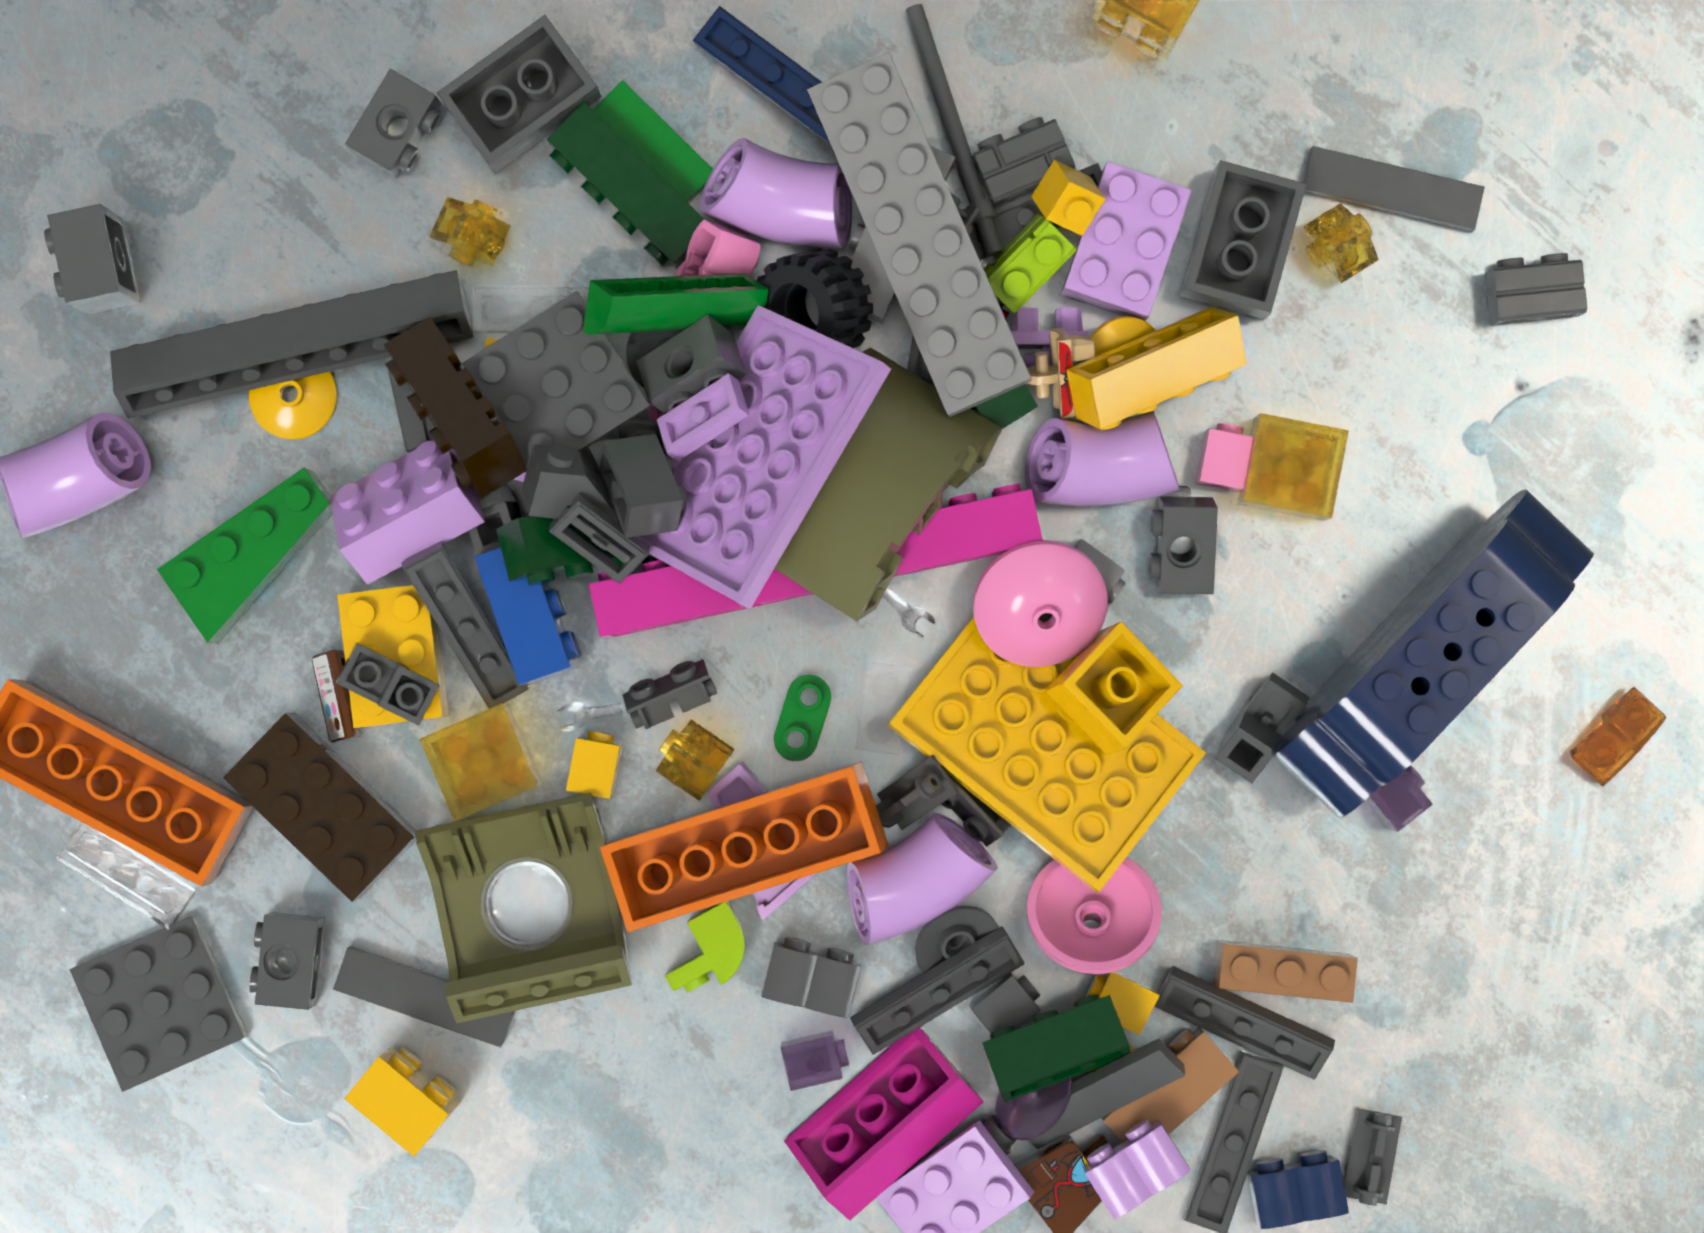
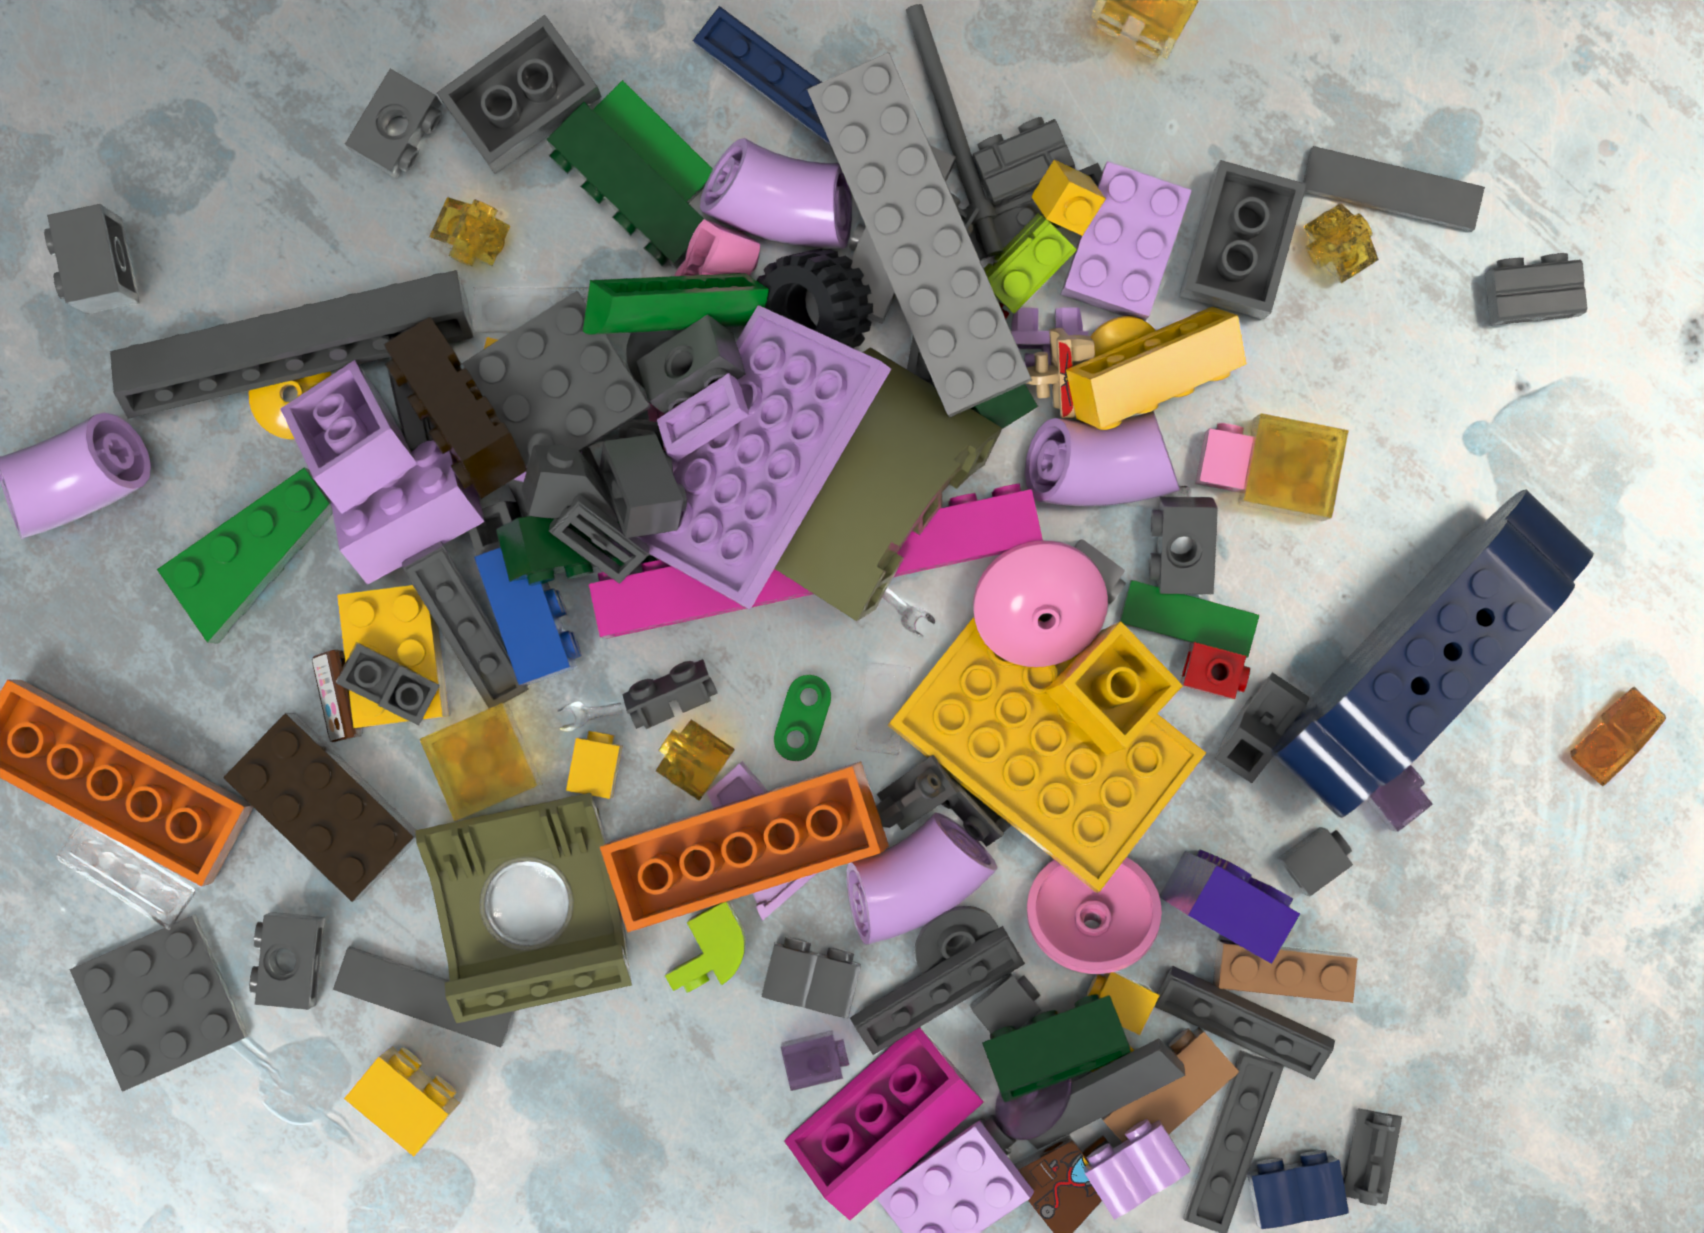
none -> lavender brick [280,360,417,514]
none -> green tile [1119,580,1260,658]
none -> dark purple brick [1159,849,1300,964]
none -> red brick [1180,642,1250,699]
none -> dark grey brick [1278,827,1353,896]

